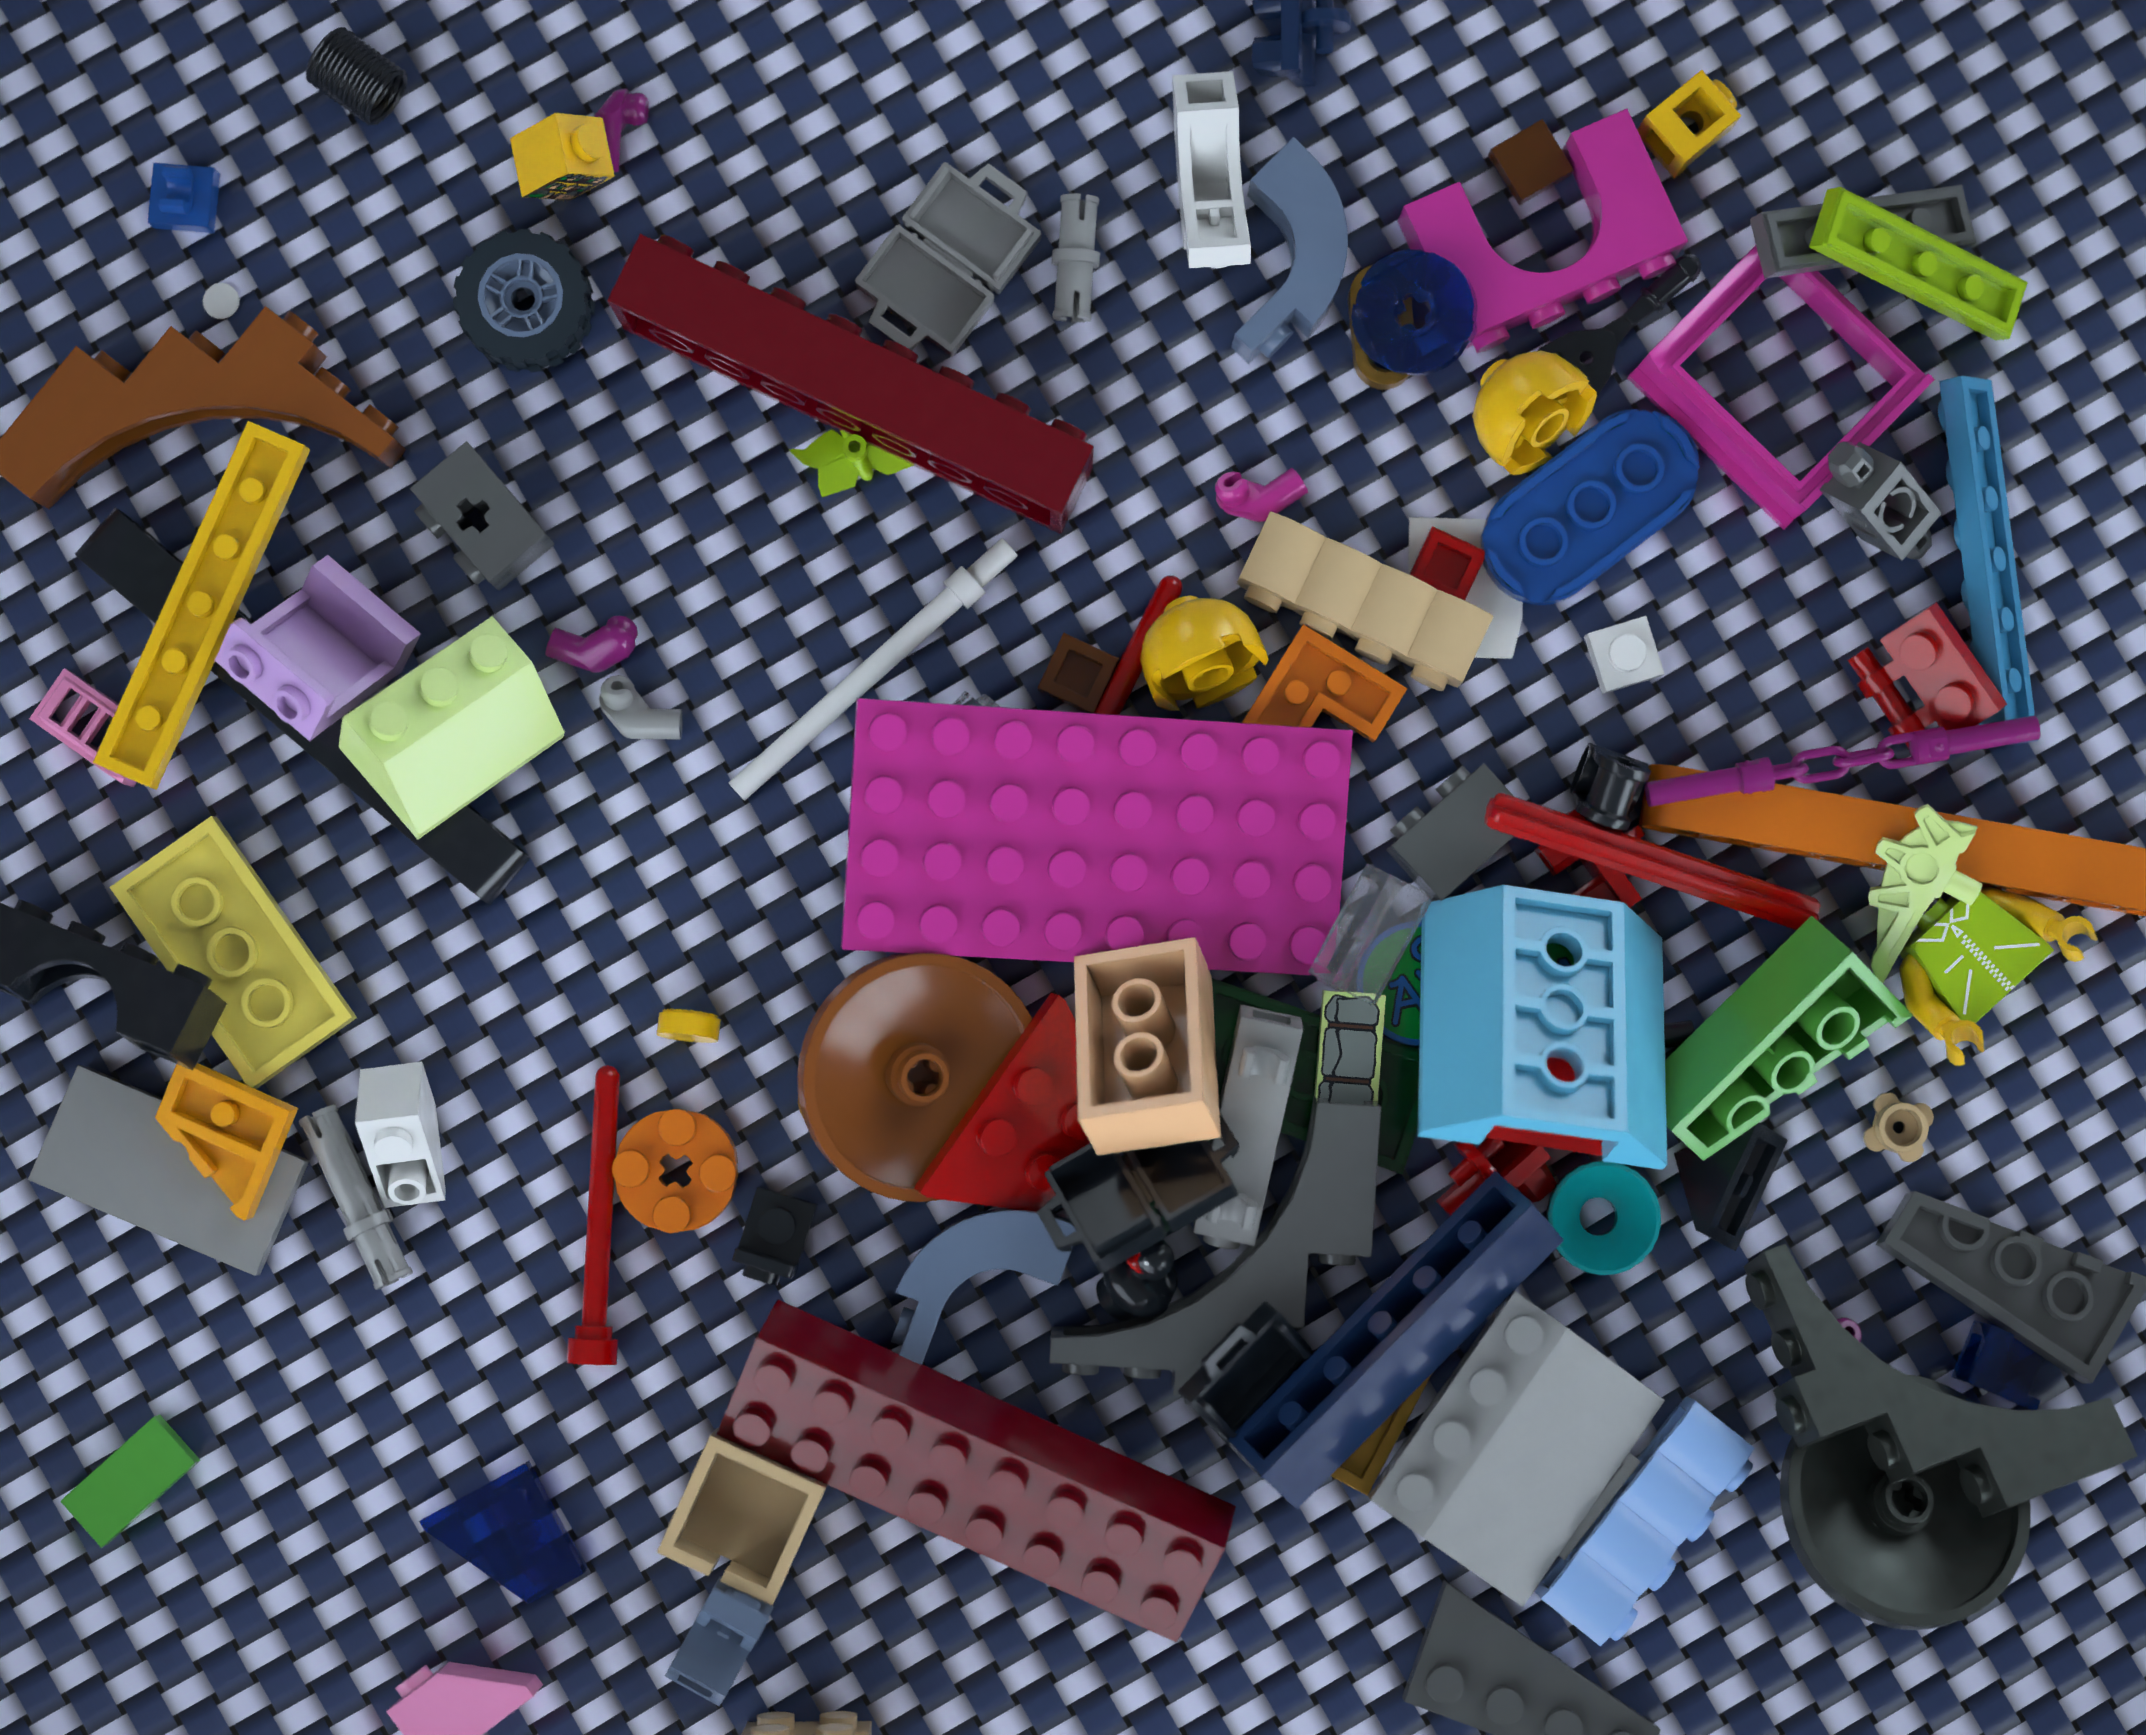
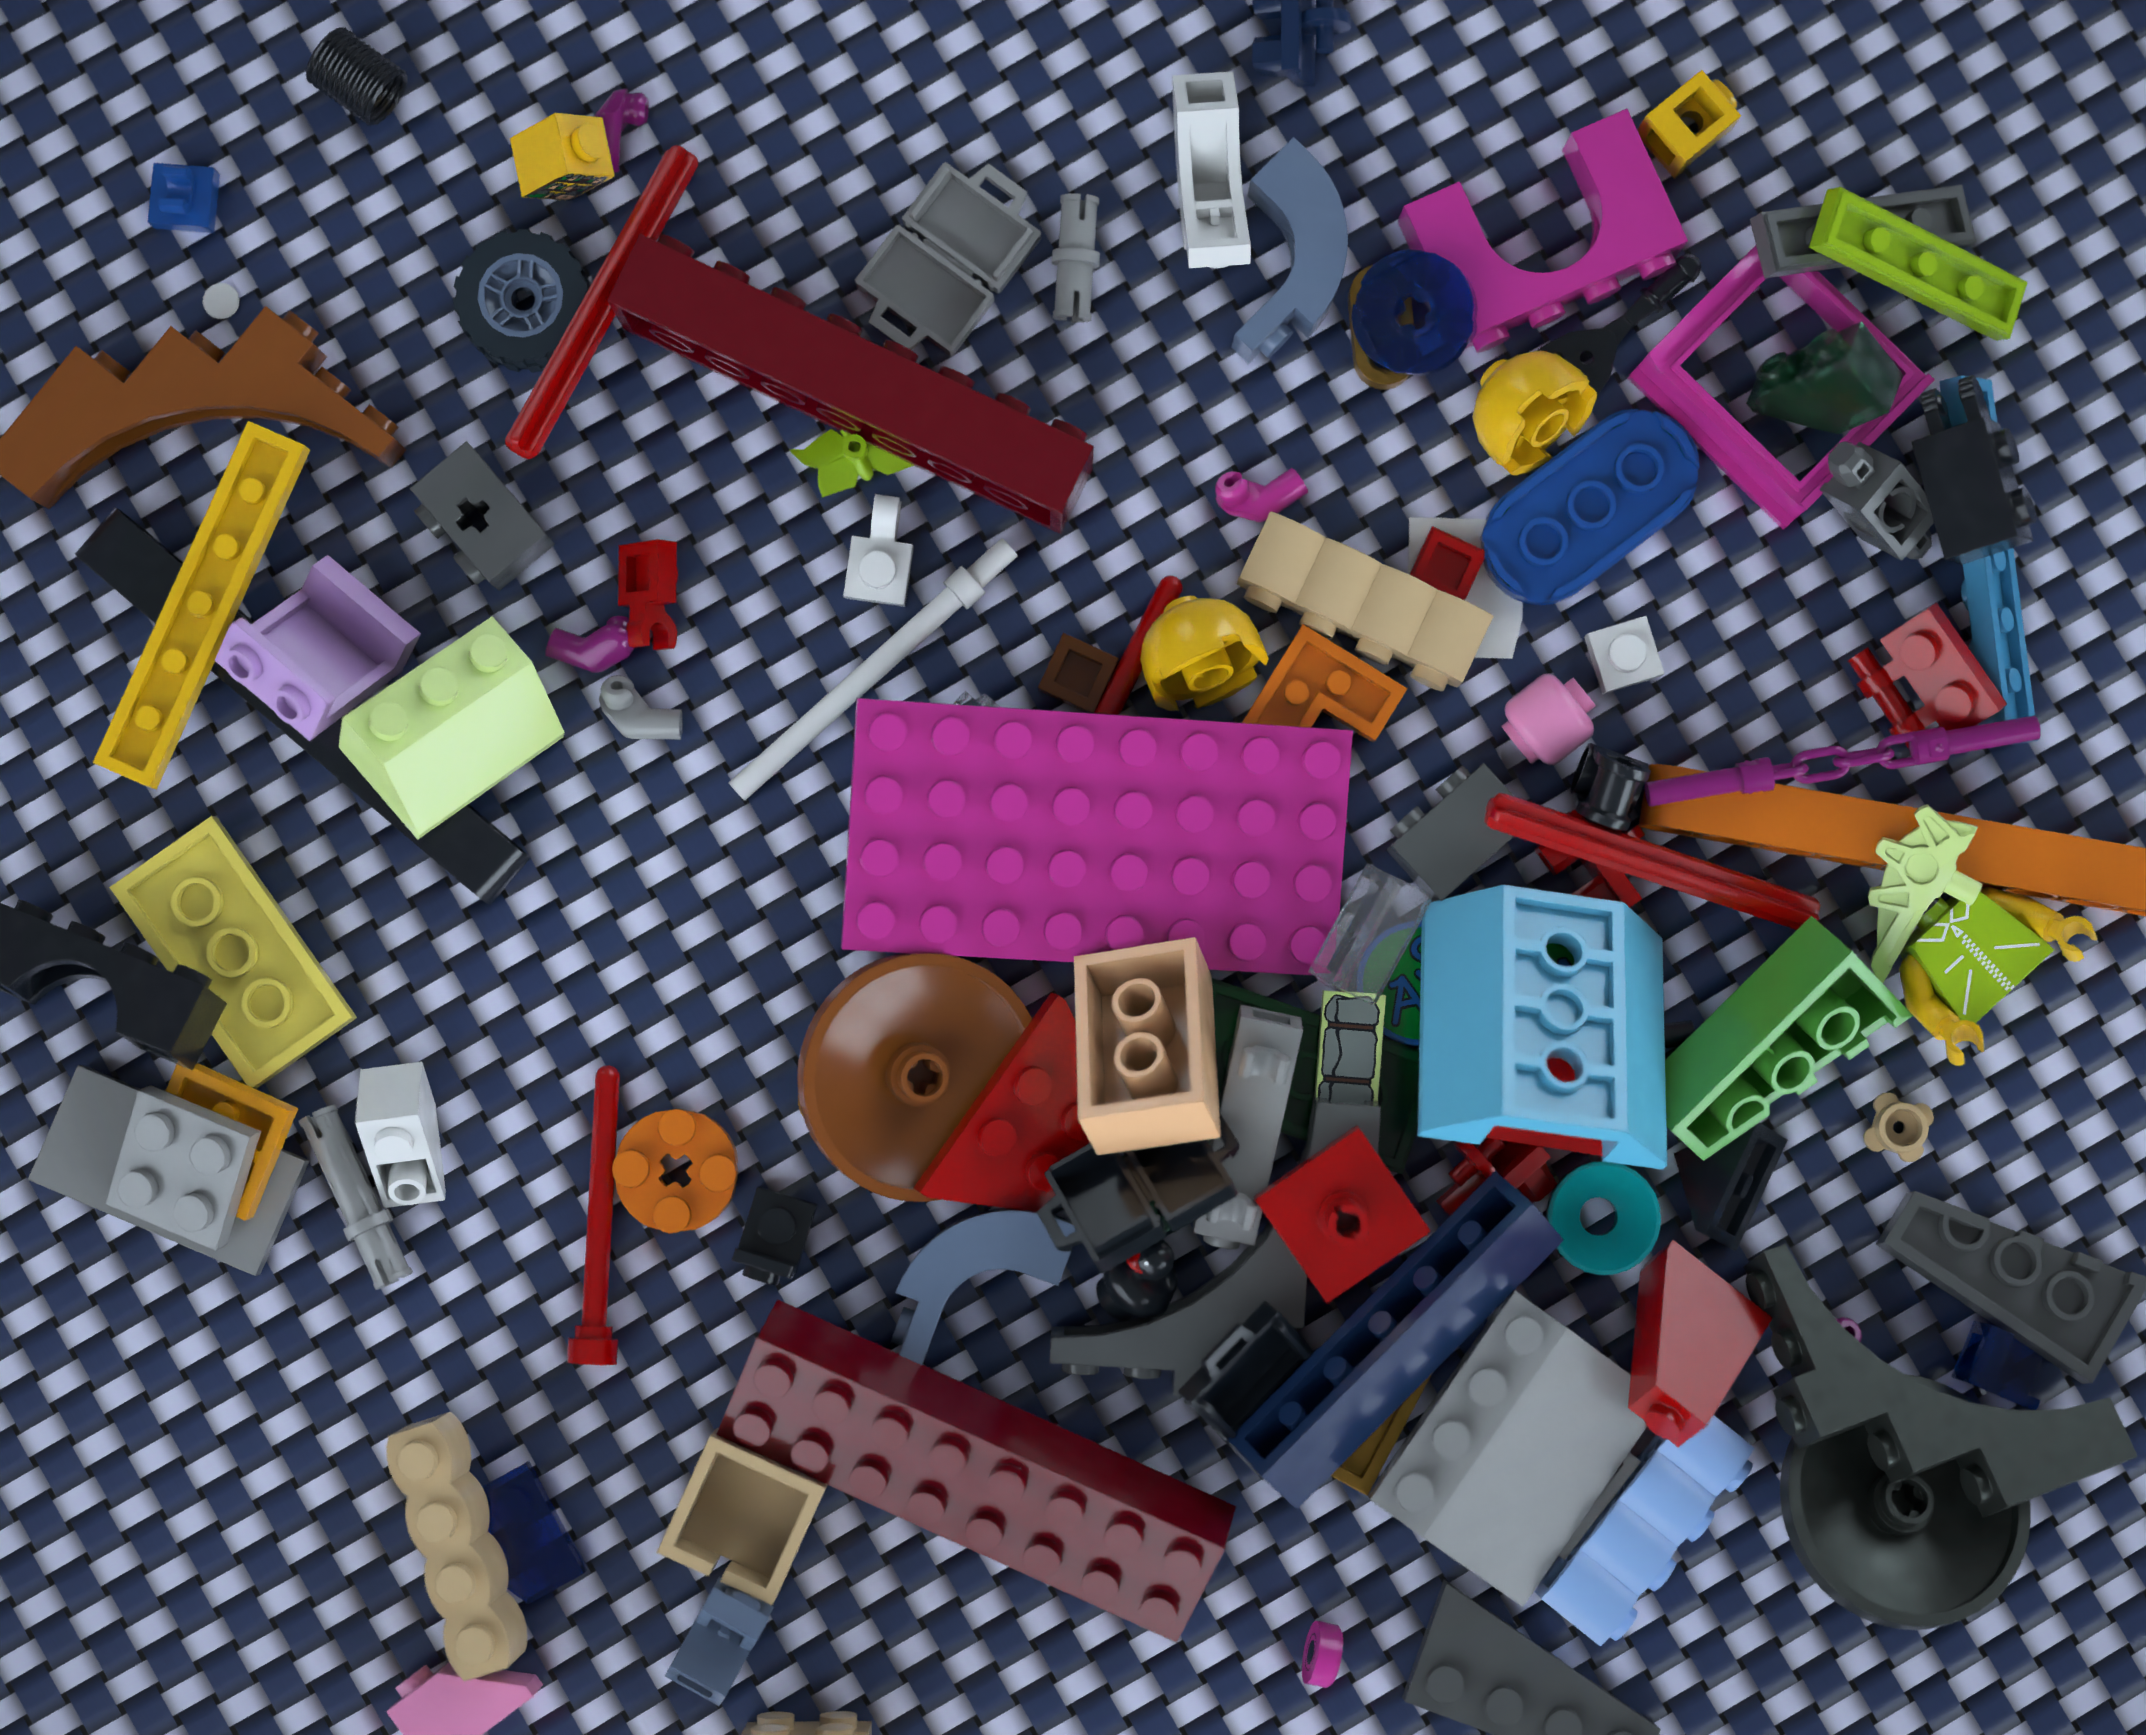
bright pink slope [29,668,137,787] -> none
bright green tile [60,1414,201,1548] -> none
yellow tile [656,1009,721,1043] -> none
reddish brown tile [1488,119,1574,206] -> none
none -> light grey plate [105,1085,261,1251]
none -> tan brick [386,1411,527,1681]
none -> red axle [505,145,698,460]
none -> red plate [618,539,678,651]
none -> white plate [843,494,914,607]
none -> red tile [1253,1125,1431,1303]
none -> dark pink tile [1302,1621,1343,1688]
none -> bright pink head [1501,674,1596,765]
none -> slope [1628,1240,1773,1447]
none -> clear green slope [1746,321,1903,435]
none -> black hinge [1911,375,2036,565]

